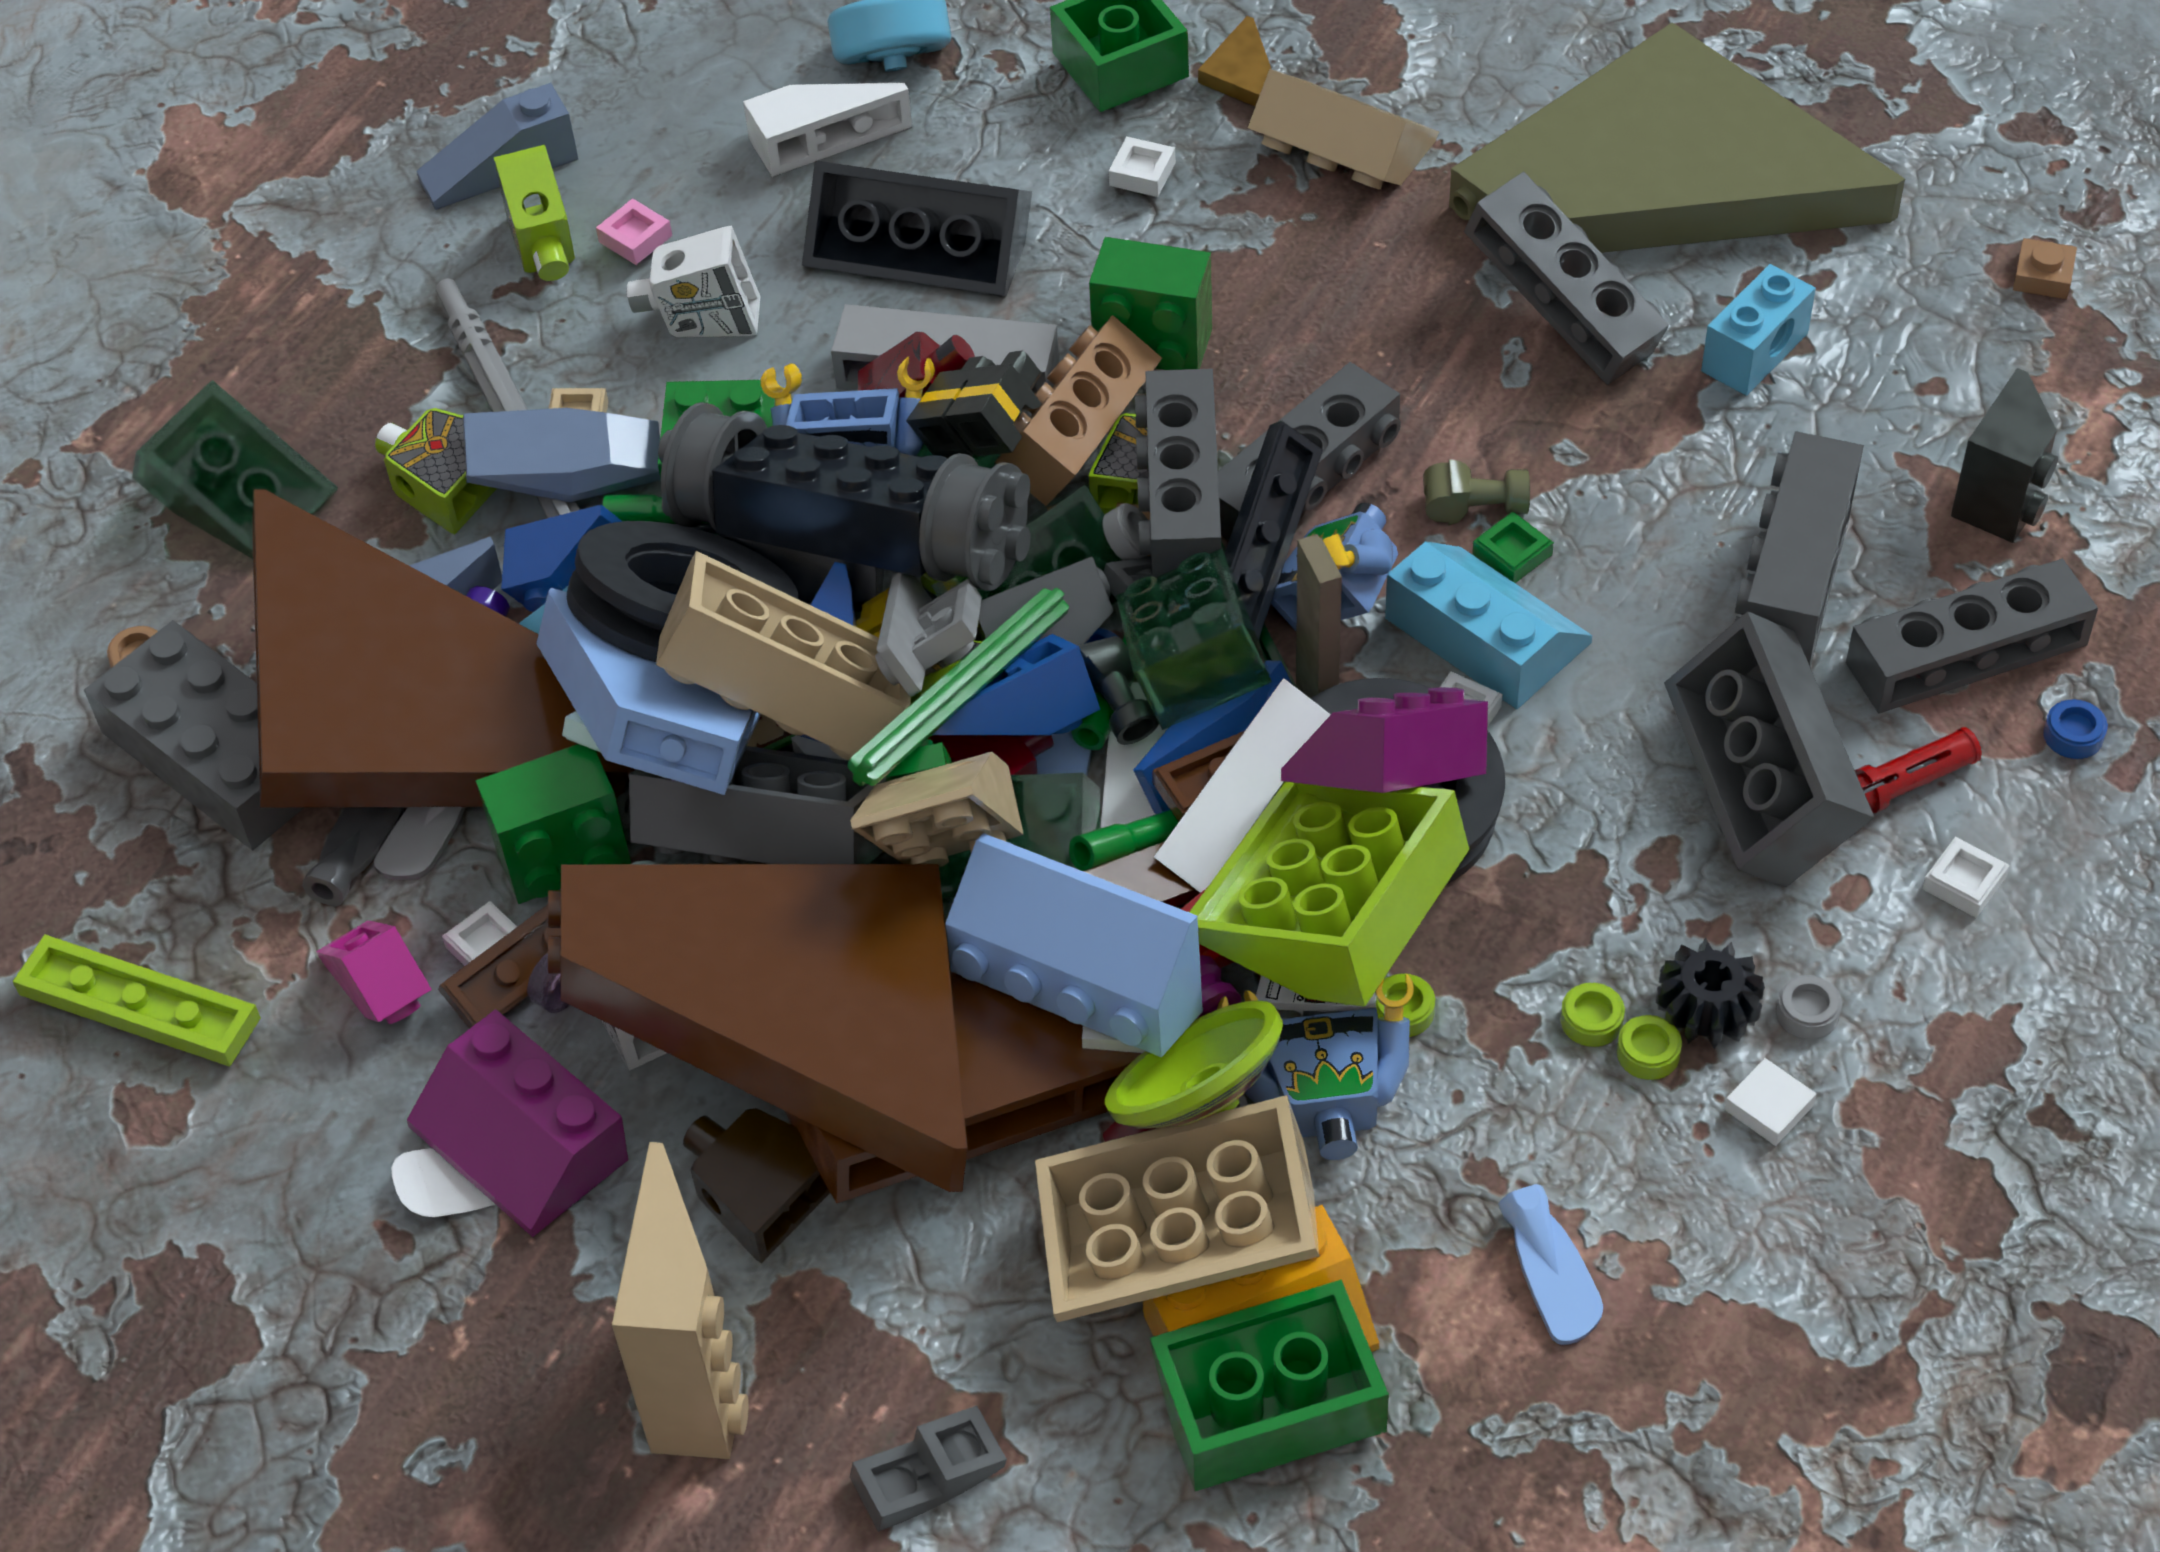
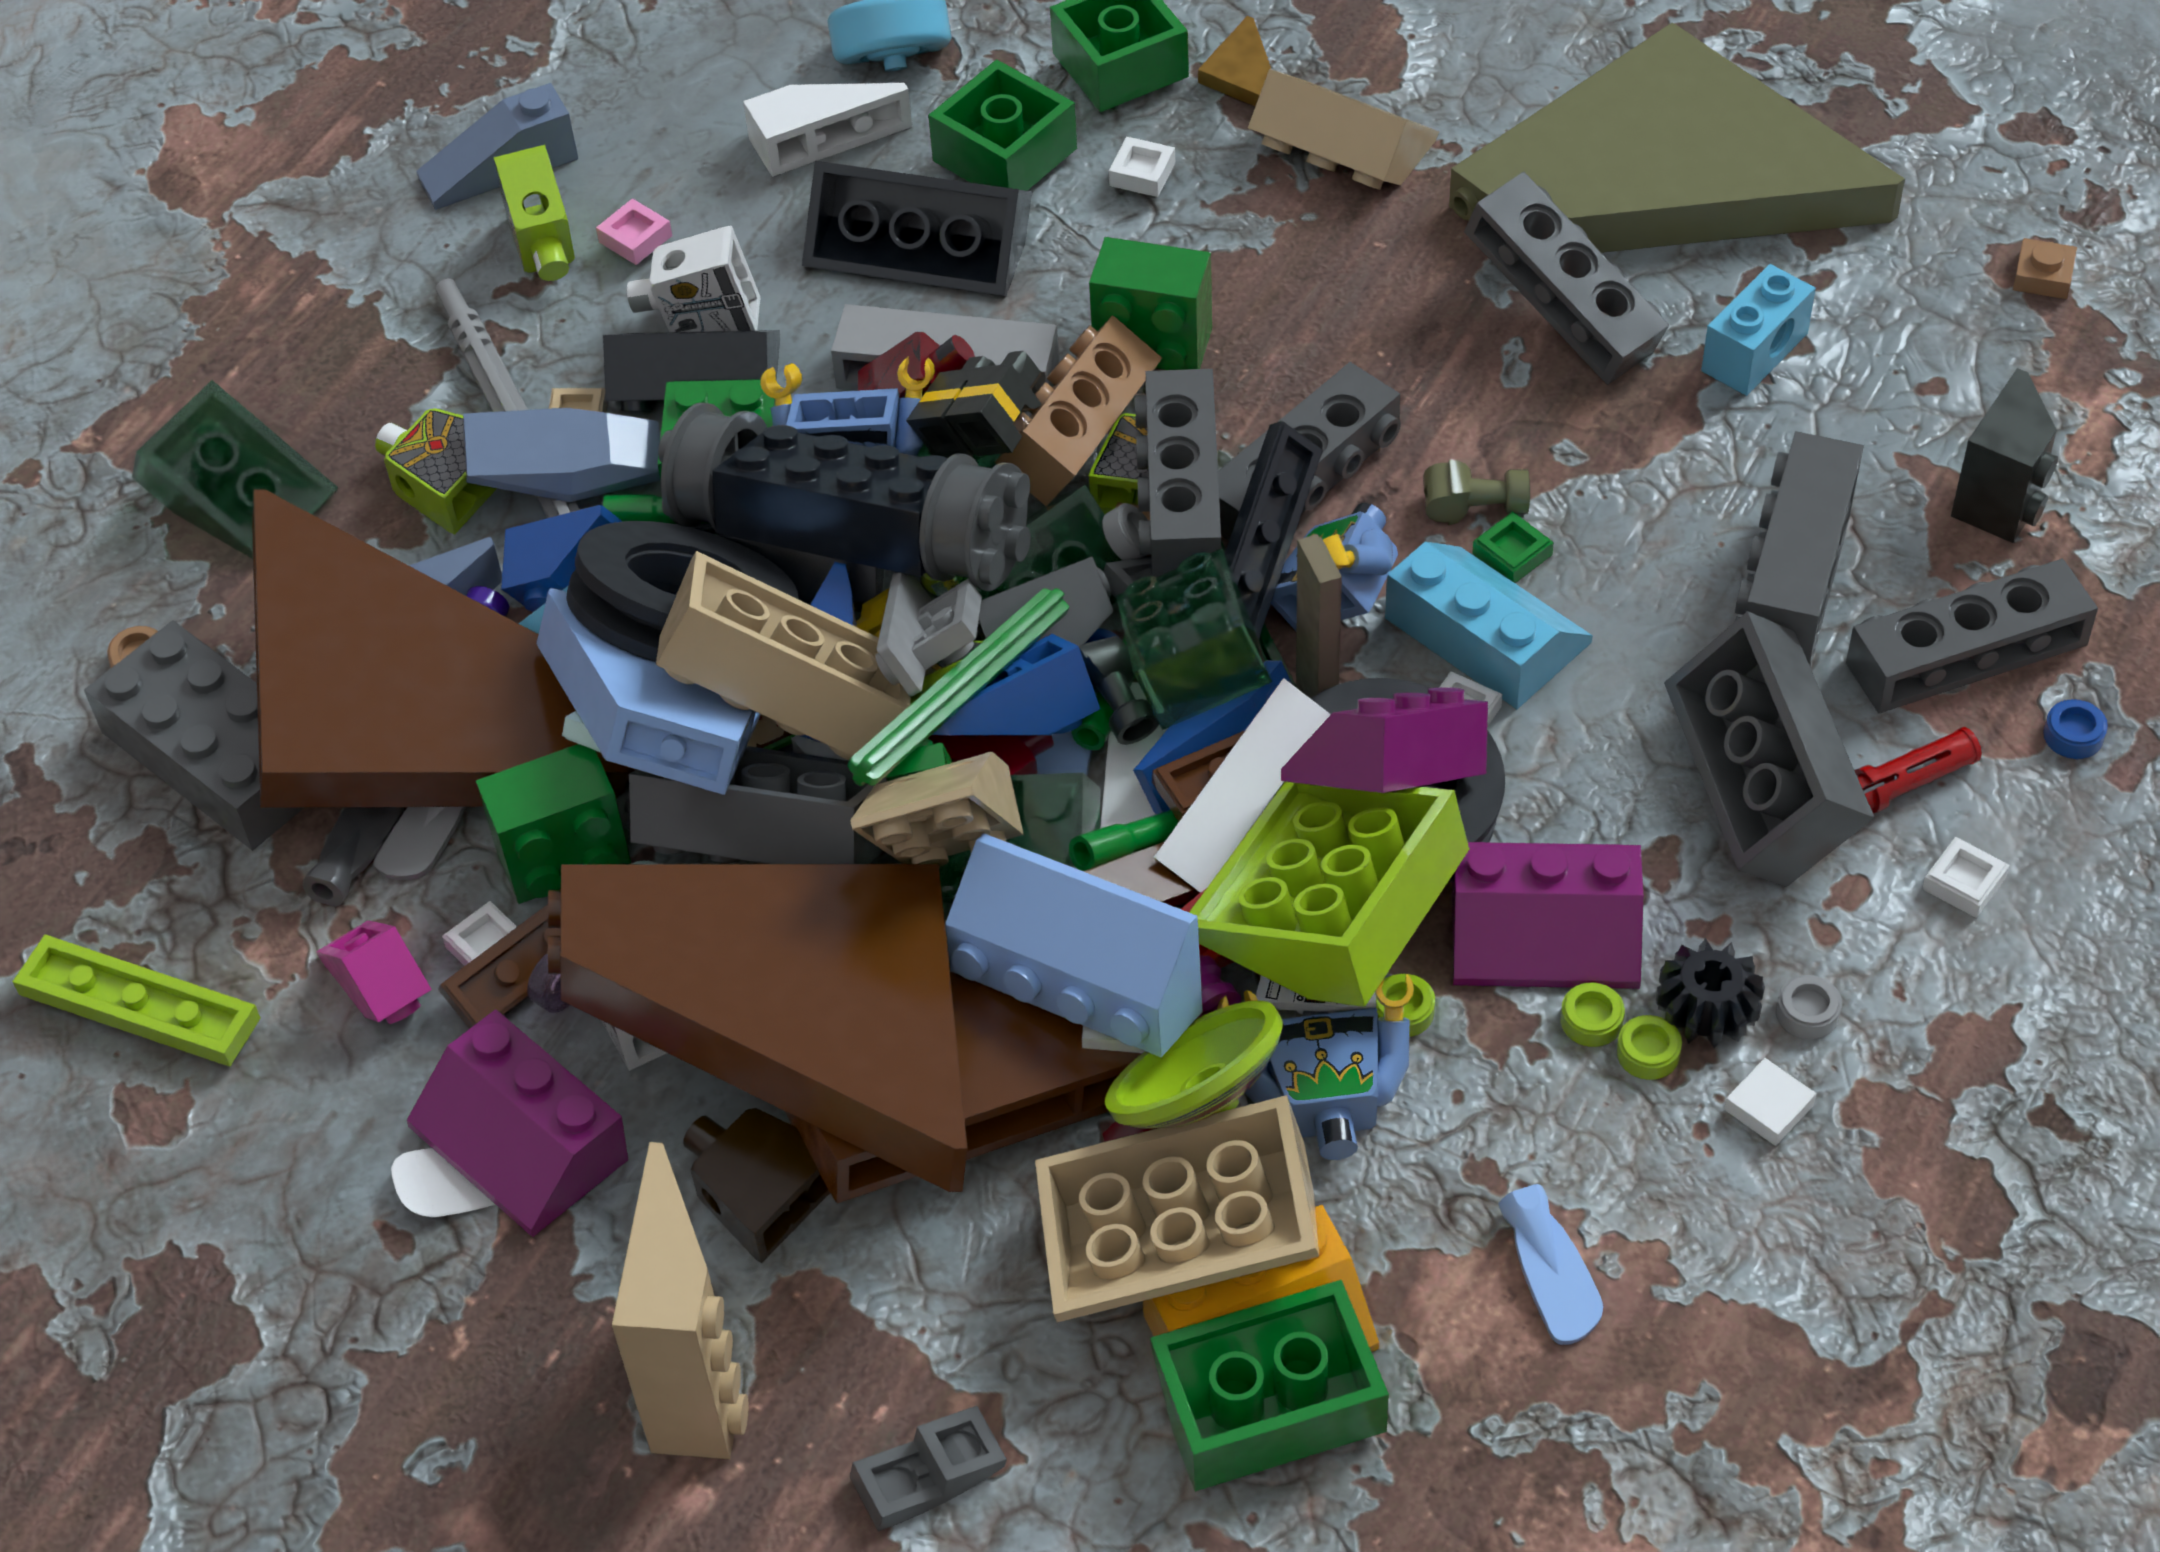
none -> black slope [603,330,780,411]
none -> green brick [928,59,1077,191]
none -> magenta slope [1452,842,1644,989]

